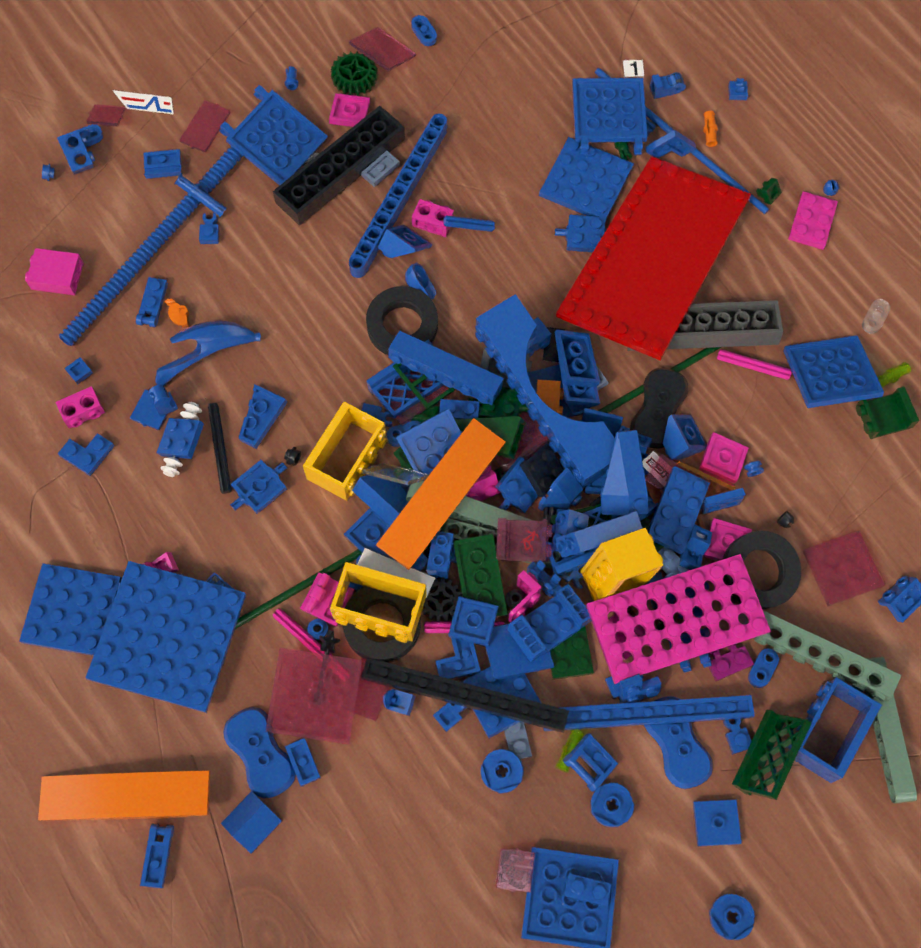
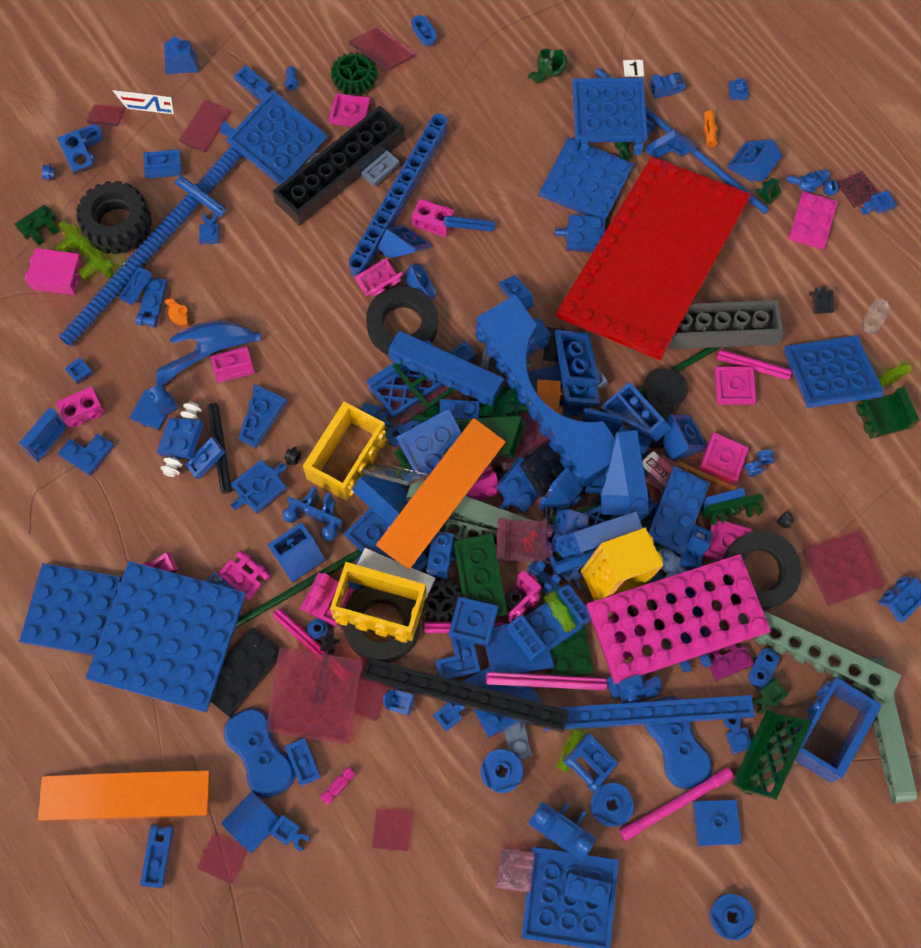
none -> dark green plate [14,204,60,246]
none -> blue container [19,408,67,462]
none -> clear neon green plate [54,220,114,280]
none -> black tyre [76,181,152,254]
none -> blue plate [118,267,152,305]
none -> blue torso [164,37,199,74]
none -> blue plate [185,437,225,479]
none -> clear pink piece [197,835,247,884]
none -> dark pink plate [210,346,255,383]
none -> black plate [211,627,285,718]
none -> dark pink plate [217,550,271,601]
none -> blue plate [233,65,271,100]
none -> blue slope [267,522,326,583]
none -> blue plate [270,815,310,851]
none -> blue piece [282,486,344,541]
none -> dark pink axle [320,767,355,805]
none -> dark pink bracket [354,258,404,297]
none -> clear pink piece [372,808,412,852]
none -> blue plate [450,341,477,363]
none -> dark pink axle [486,672,608,690]
none -> blue plate [499,275,534,310]
none -> dark green hair [527,49,568,83]
none -> blue piece [528,802,596,861]
none -> clear neon green pin [544,591,577,633]
none -> blue wedge [600,381,672,441]
none -> dark pink piece [618,767,734,842]
none -> dark green plate [702,493,764,526]
none -> dark pink plate [714,367,756,405]
none -> blue slope [727,139,782,181]
none -> dark green plate [752,678,788,715]
none -> blue bush [756,450,775,465]
none -> blue piece [787,169,830,192]
none -> black bracket [809,287,834,314]
none -> clear pink piece [838,171,878,208]
none -> blue plate [860,191,896,215]

